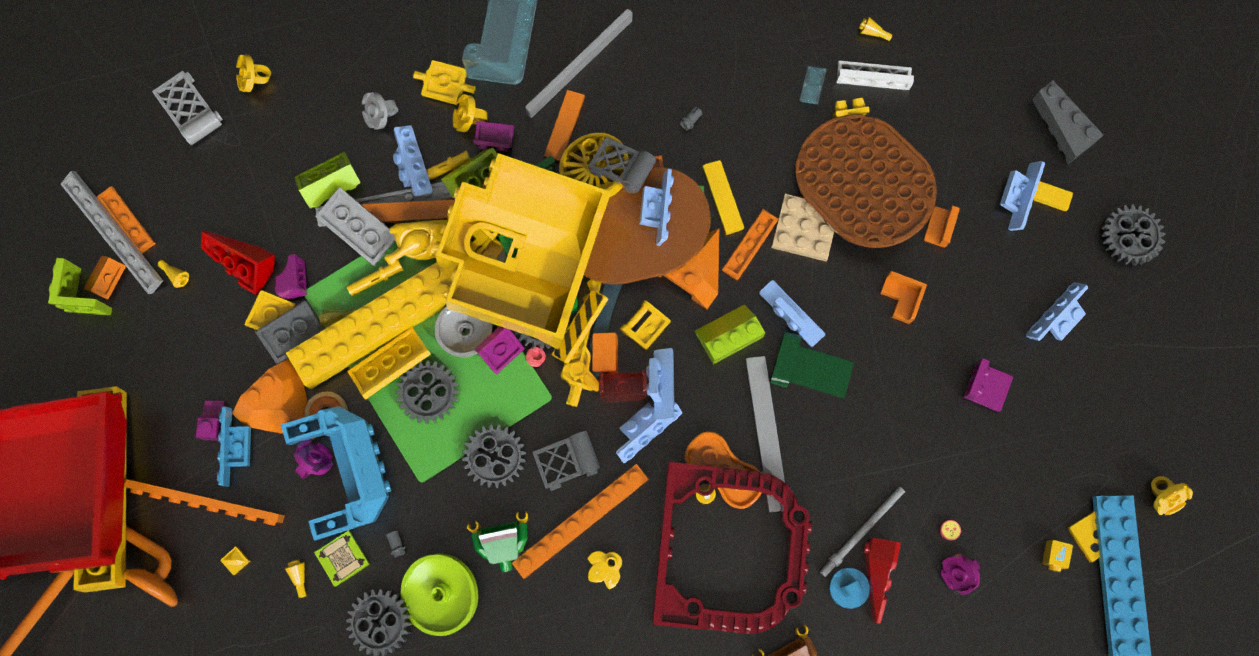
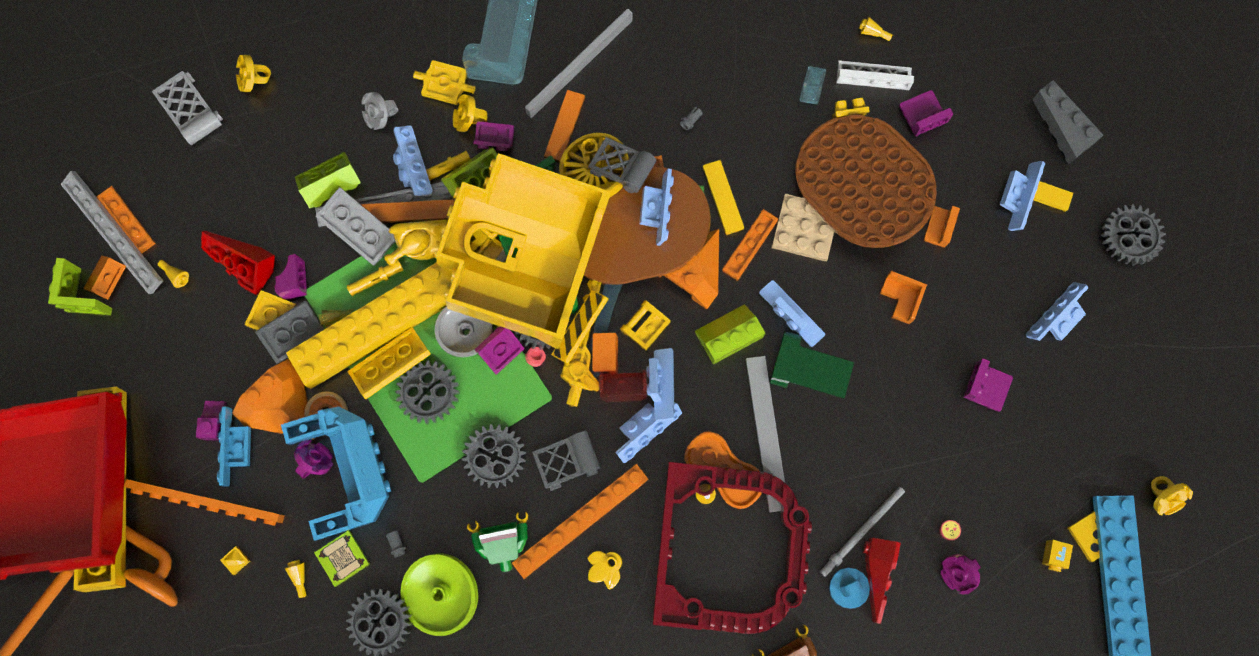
none -> magenta bracket [899,90,953,136]

